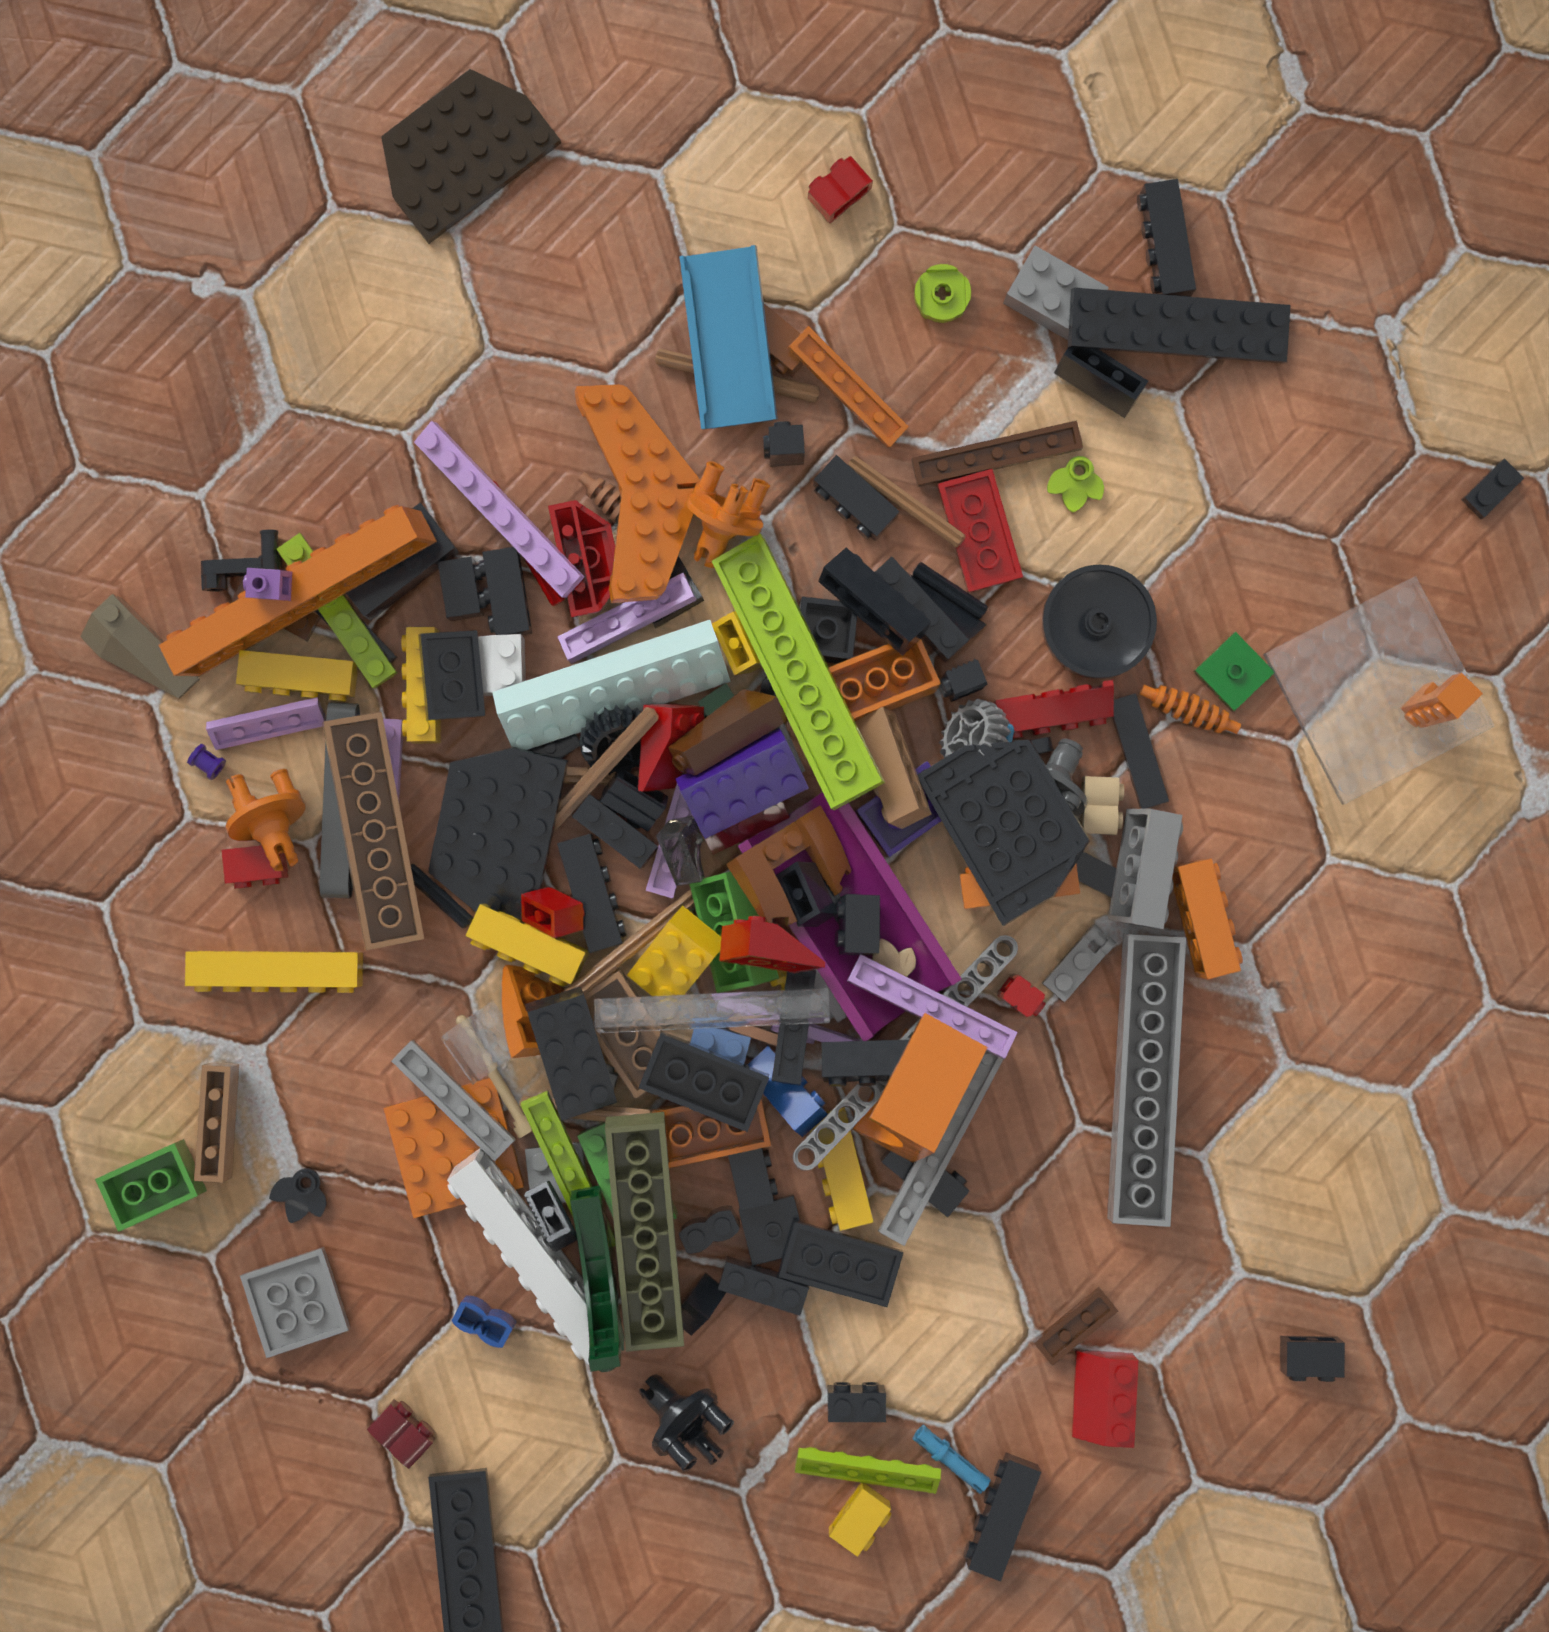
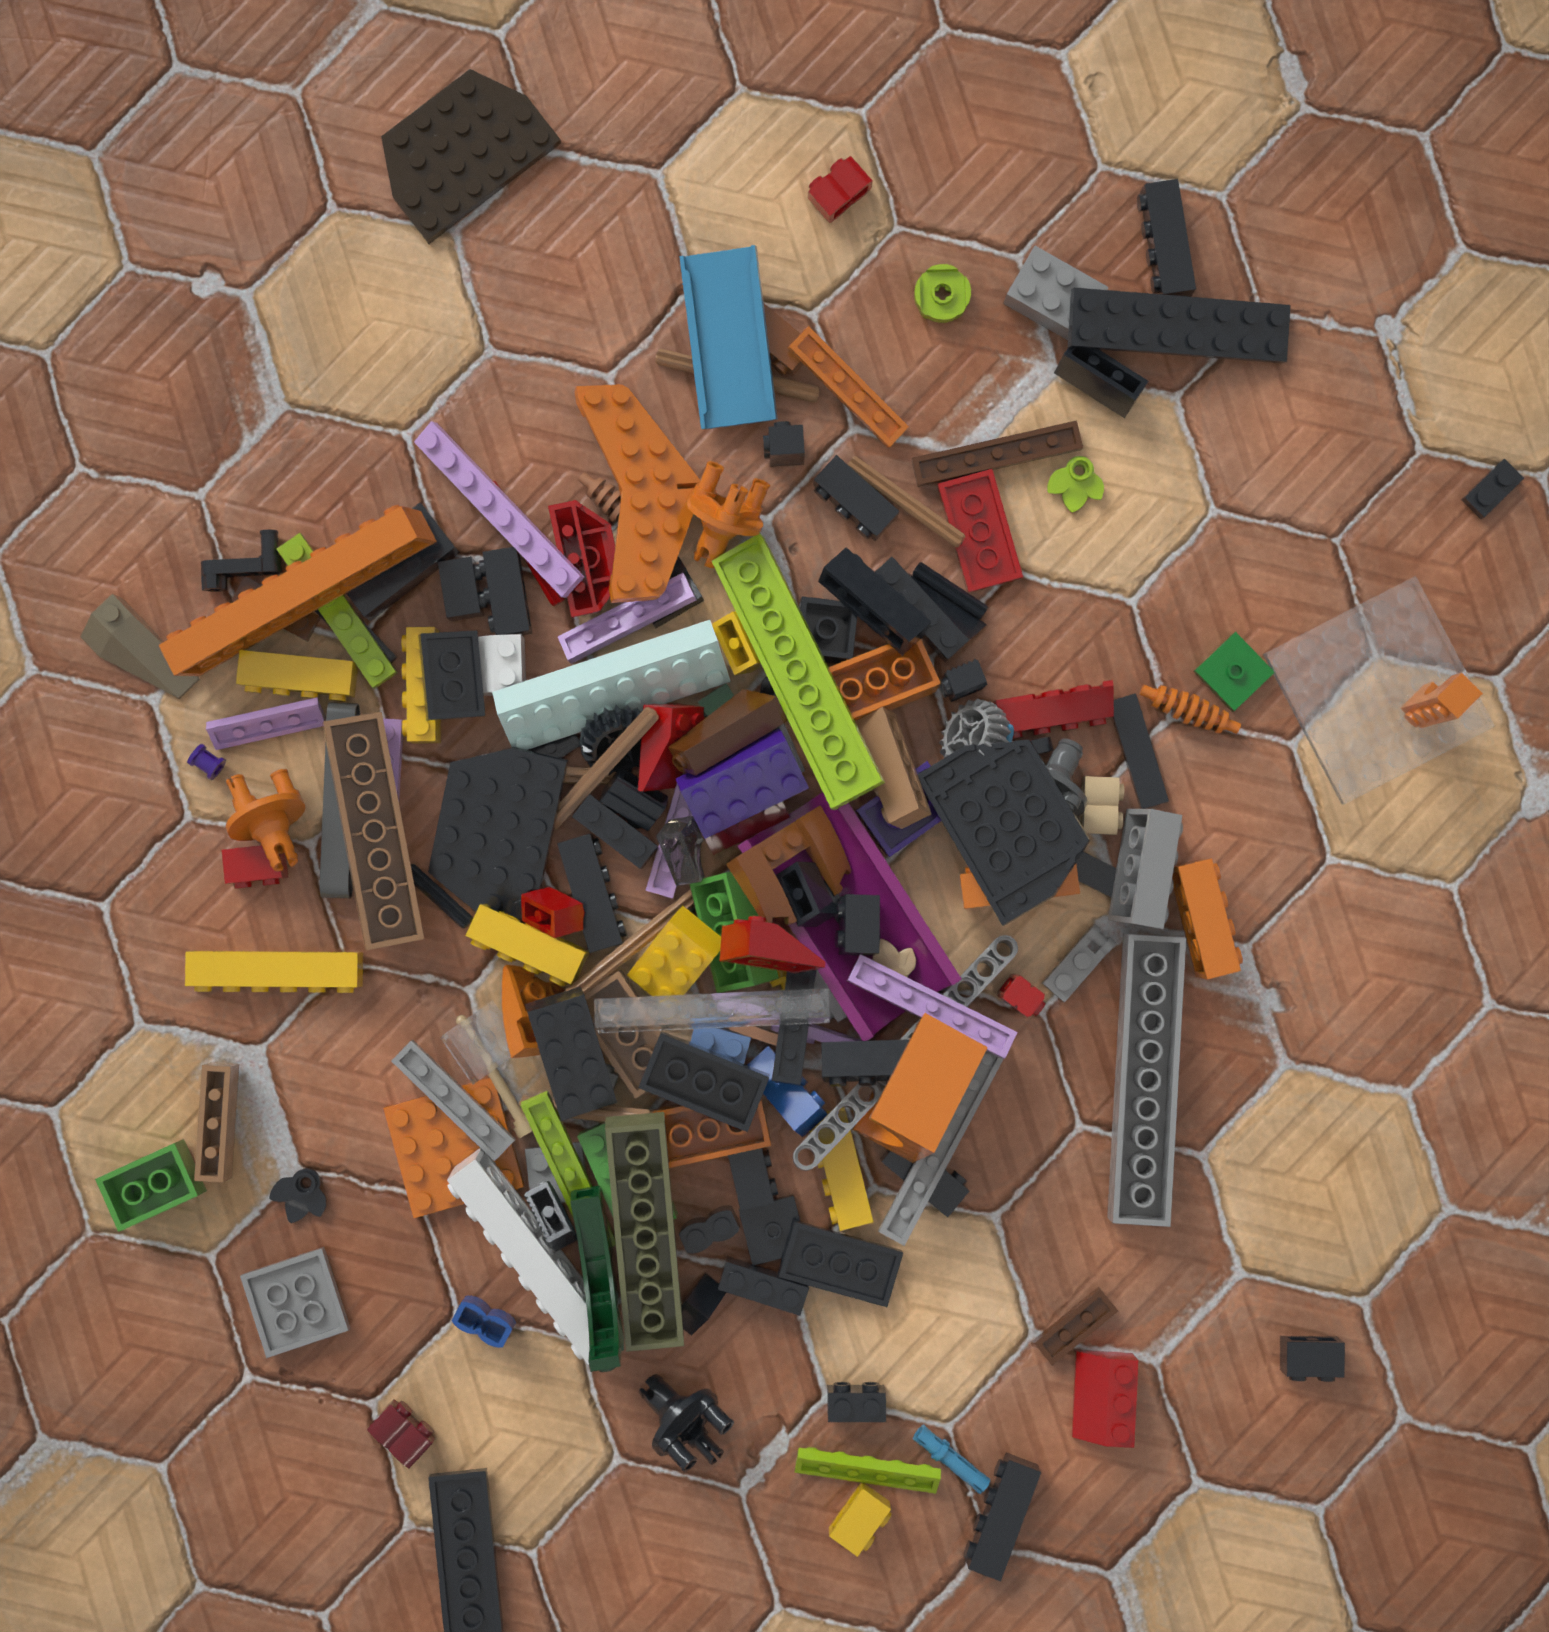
medium lavender brick [243,568,292,601] -> none
black dish [1042,564,1157,679] -> none

